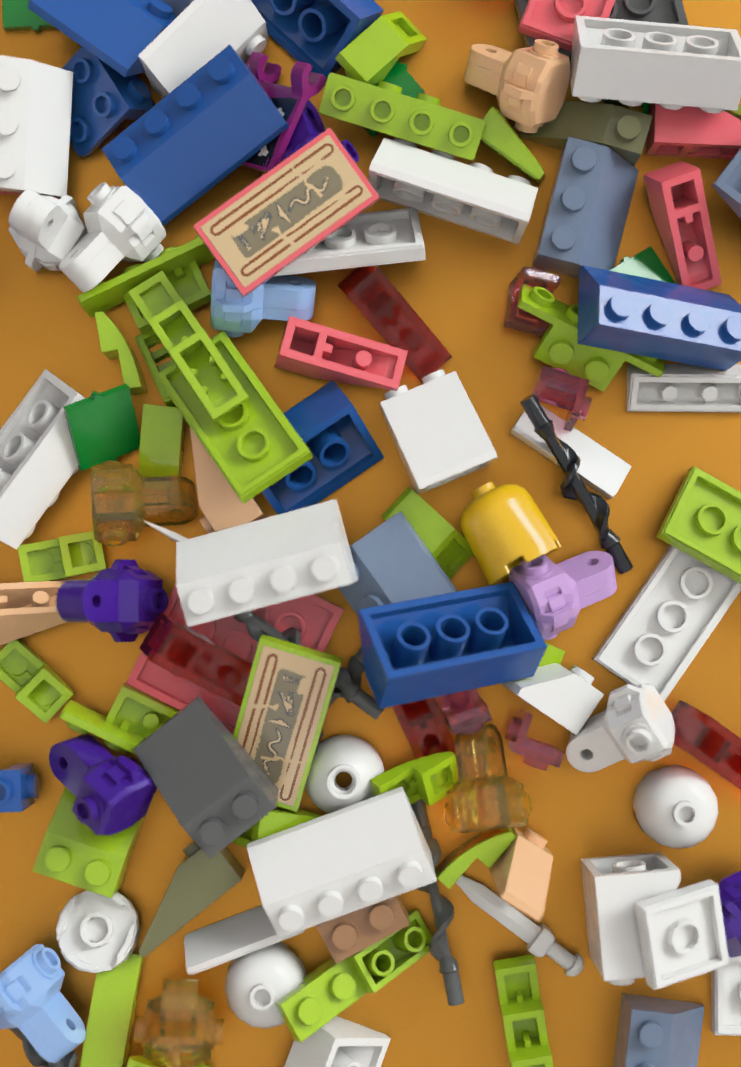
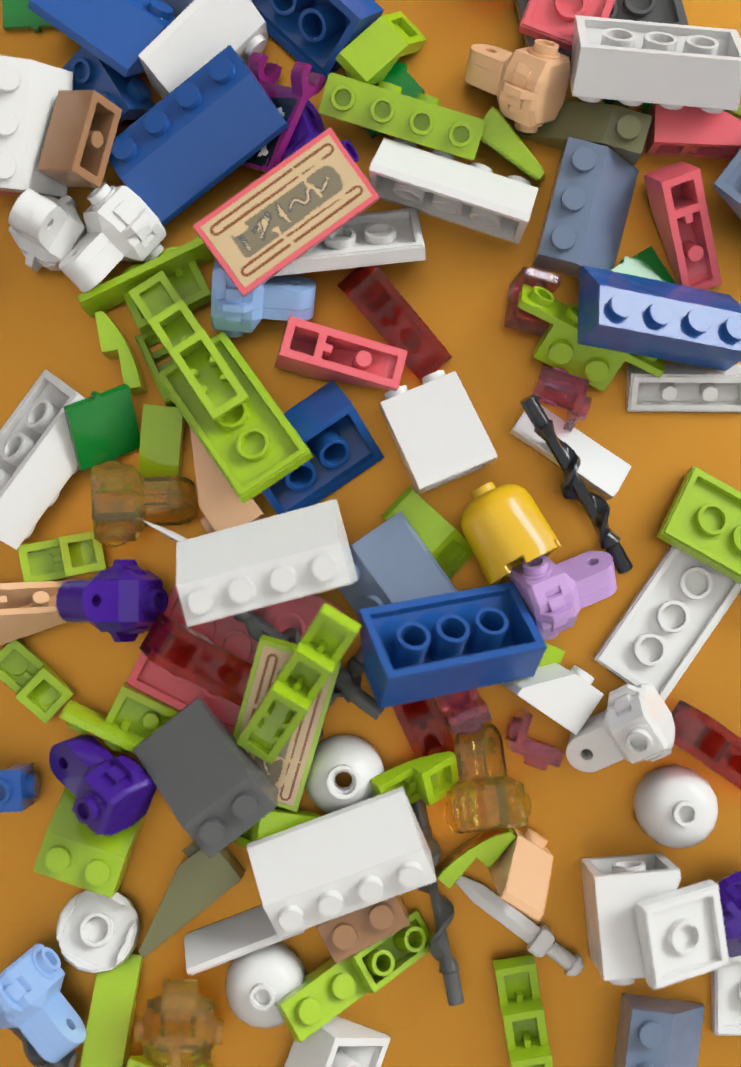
none -> medium nougat brick [37,90,122,188]
none -> lime slope [236,603,362,765]

